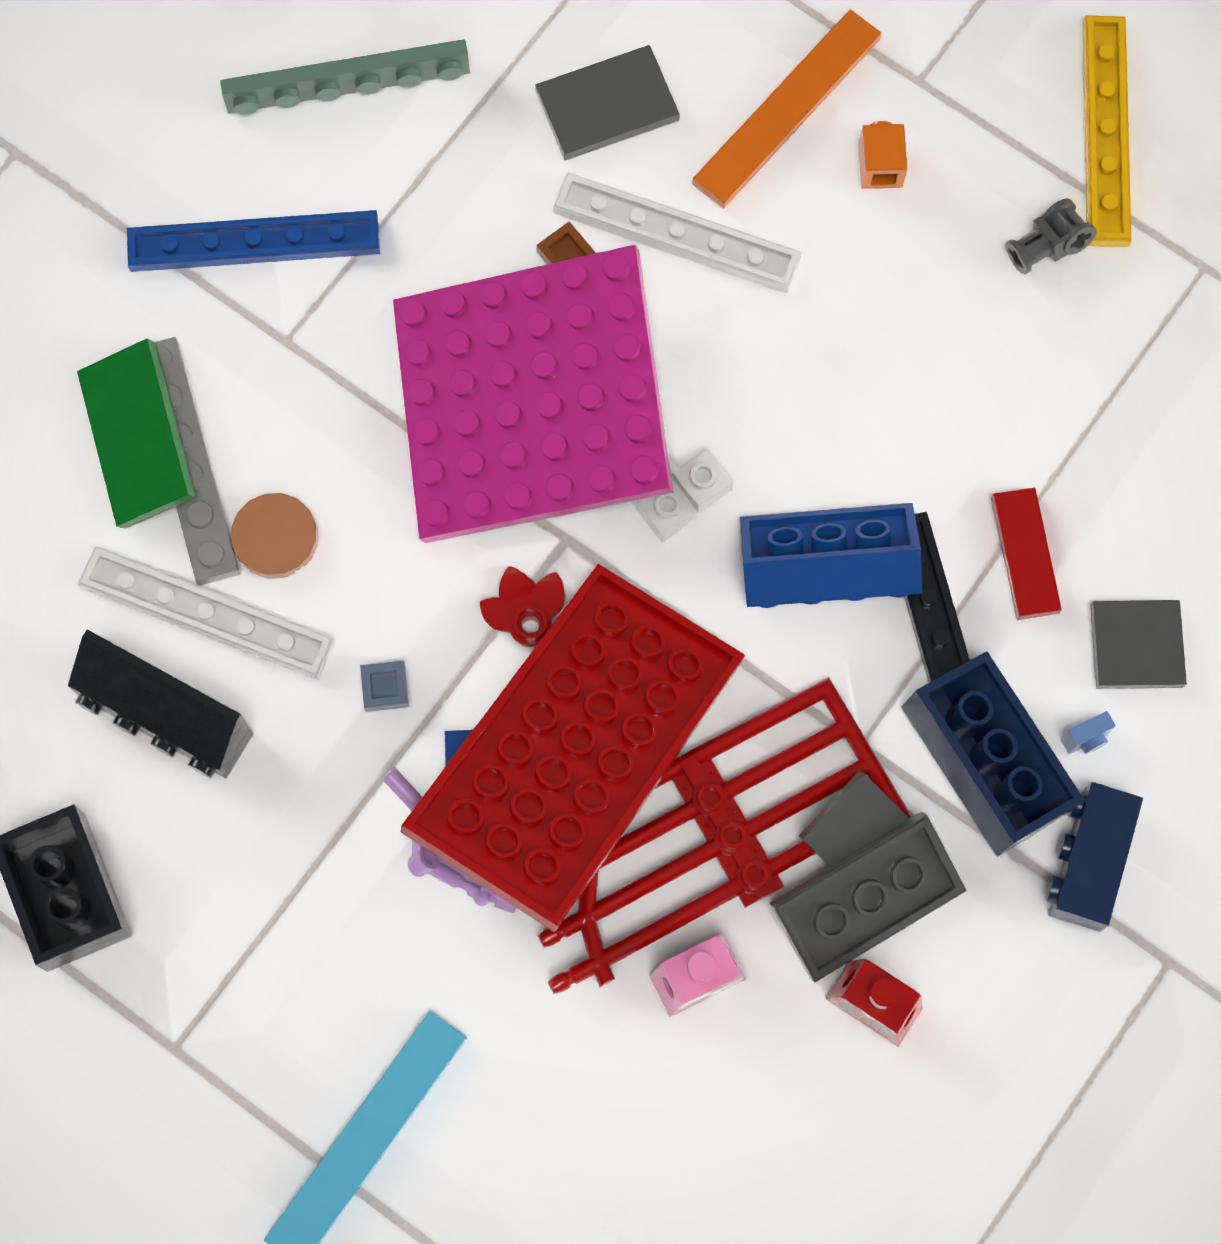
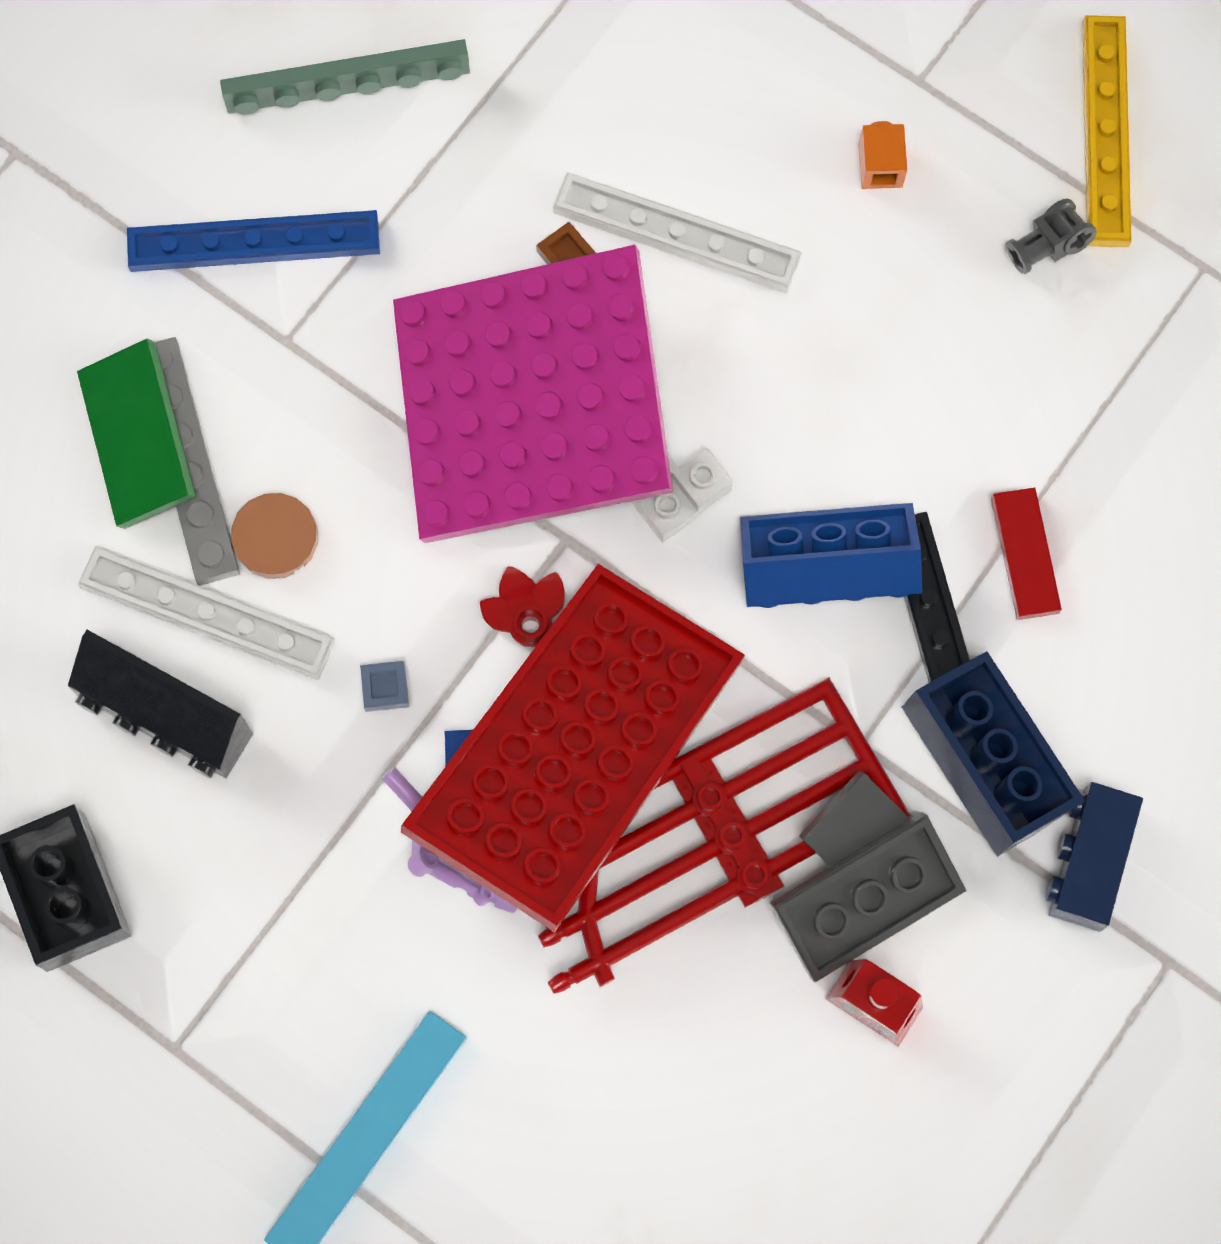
dark grey tile [535,44,680,161] -> none
bright pink torso [650,934,747,1017] -> none
orange tile [692,9,882,209] -> none
medium blue plate [1060,711,1116,755] -> none
dark grey tile [1090,600,1187,689] -> none

